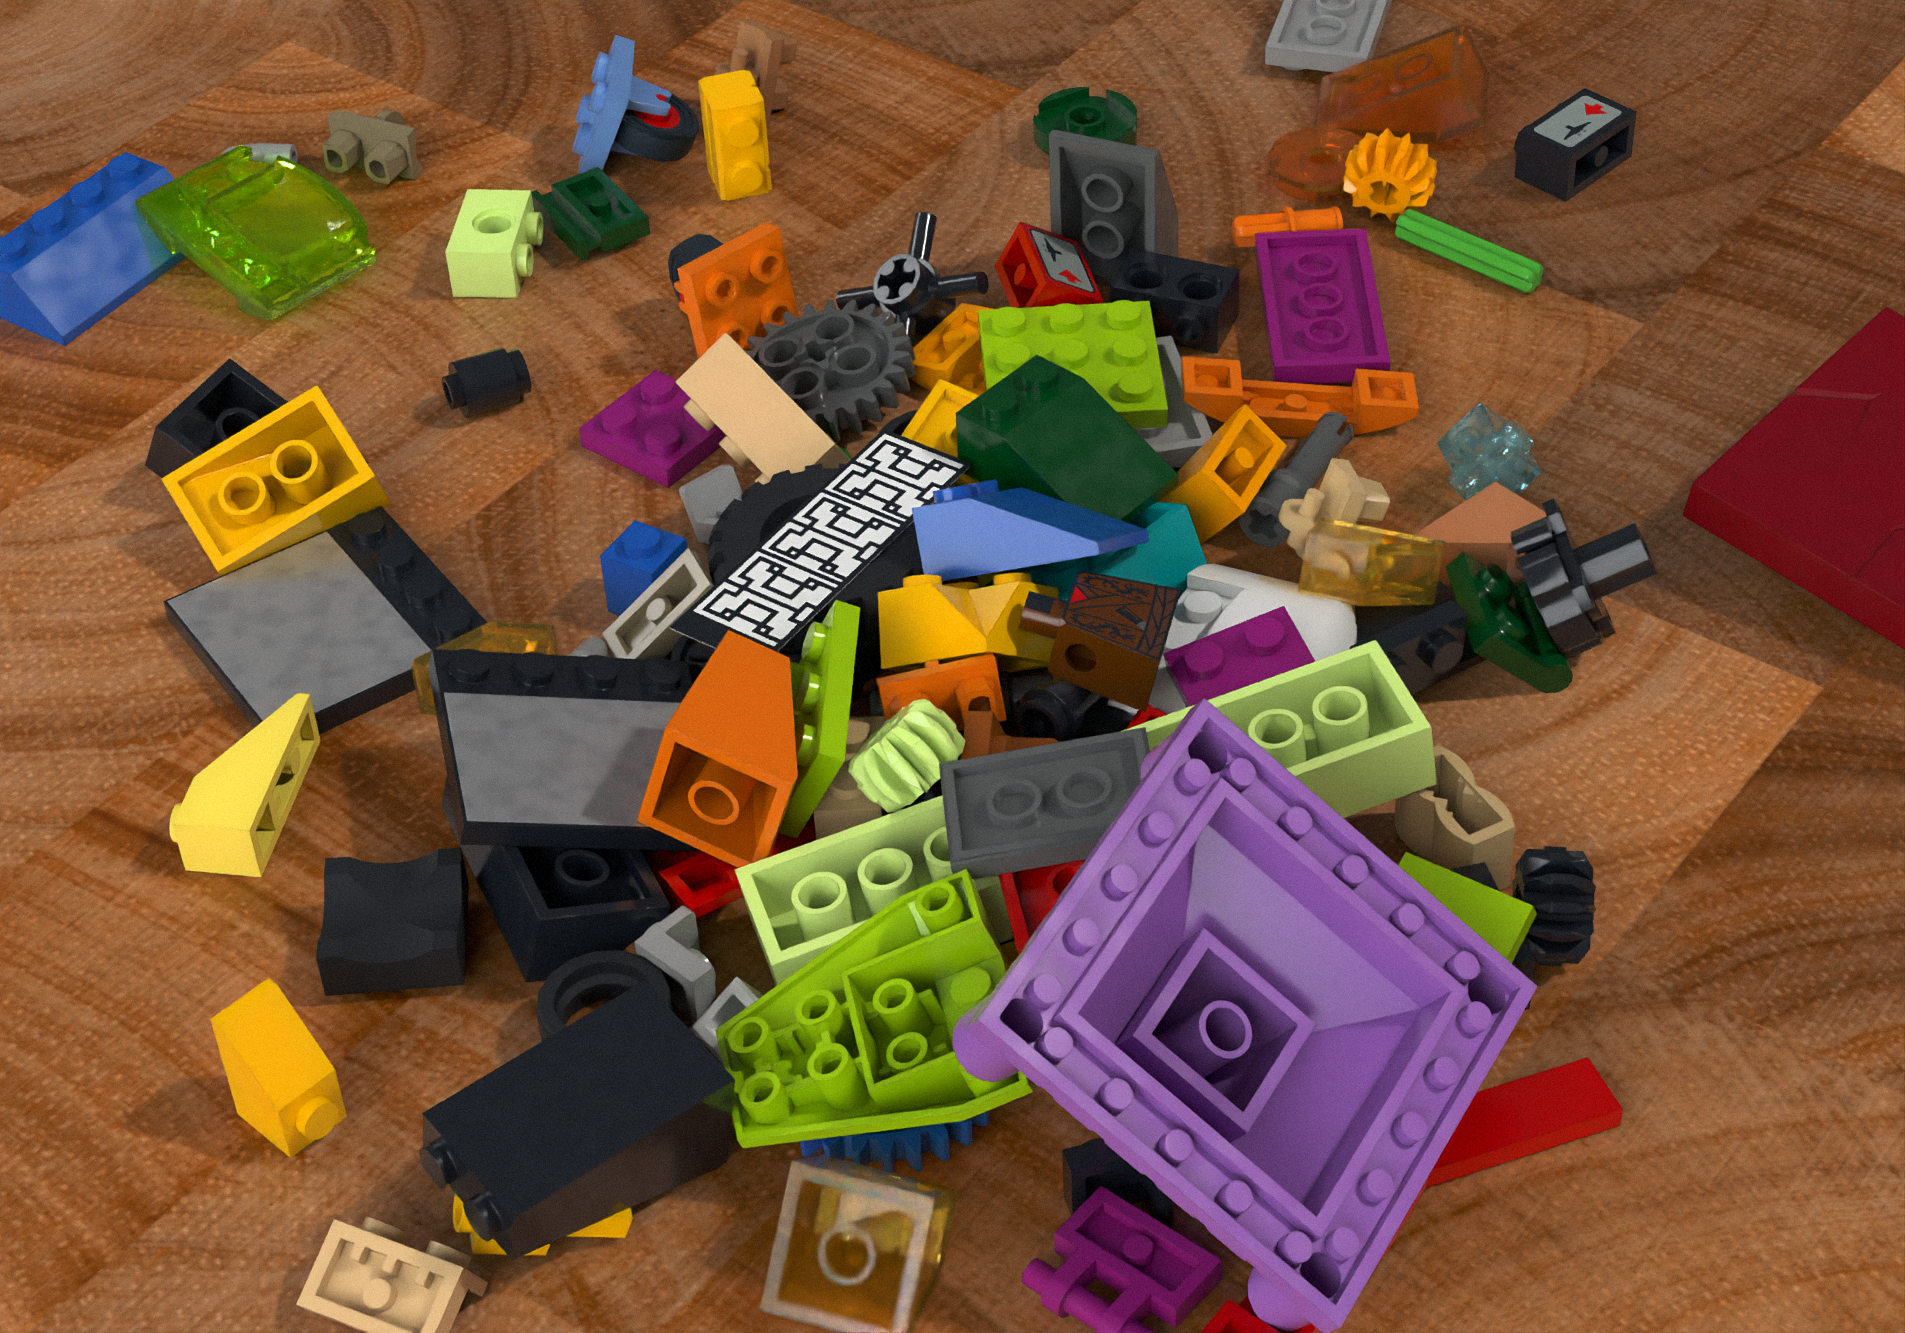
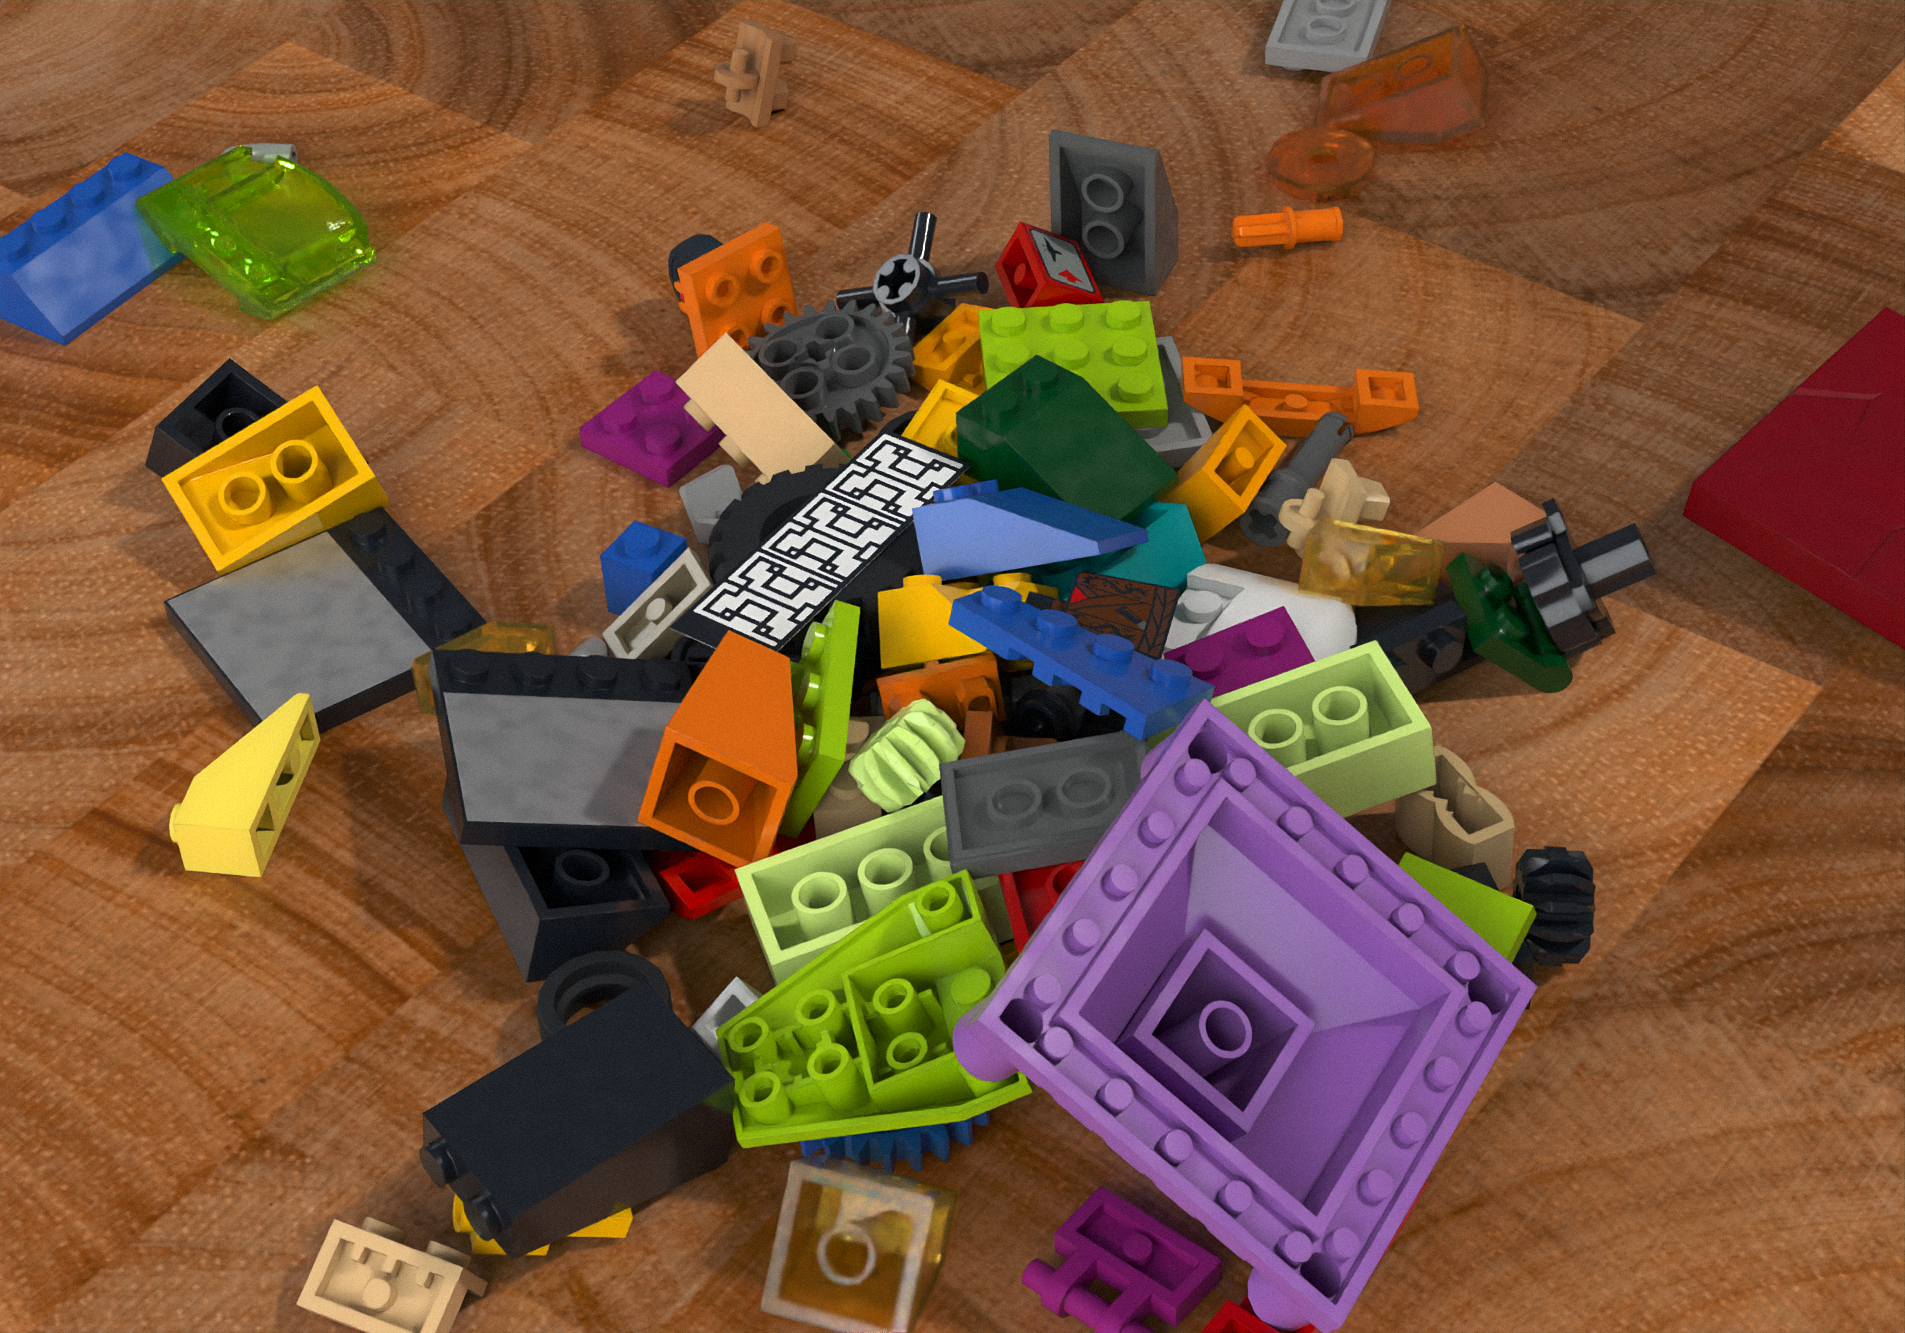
yellow slope [210,978,347,1158] -> none
black brick [316,848,469,996] -> none
dark tan hips [322,109,423,184] -> none
black brick [442,347,532,418] -> none
yellowish green brick [445,189,544,298] -> none
dark green plate [531,167,651,261] -> none
medium blue plate [572,35,699,174] -> none
light grey bracket [634,906,717,1026] -> none
yellow brick [698,70,772,201] -> none
dark green plate [1033,87,1137,155] -> none
black bracket [1062,1138,1172,1228] -> none
black brick [1110,249,1240,353] -> none
magenta plate [1255,228,1390,384] -> none
light orange gear [1343,128,1437,223] -> none
bright green axle [1395,209,1544,294] -> none
red tile [1426,1057,1623,1188] -> none
clear light blue brick [1437,403,1542,500] -> none
black brick [1514,88,1637,202] -> none
none -> blue wing [948,585,1215,741]

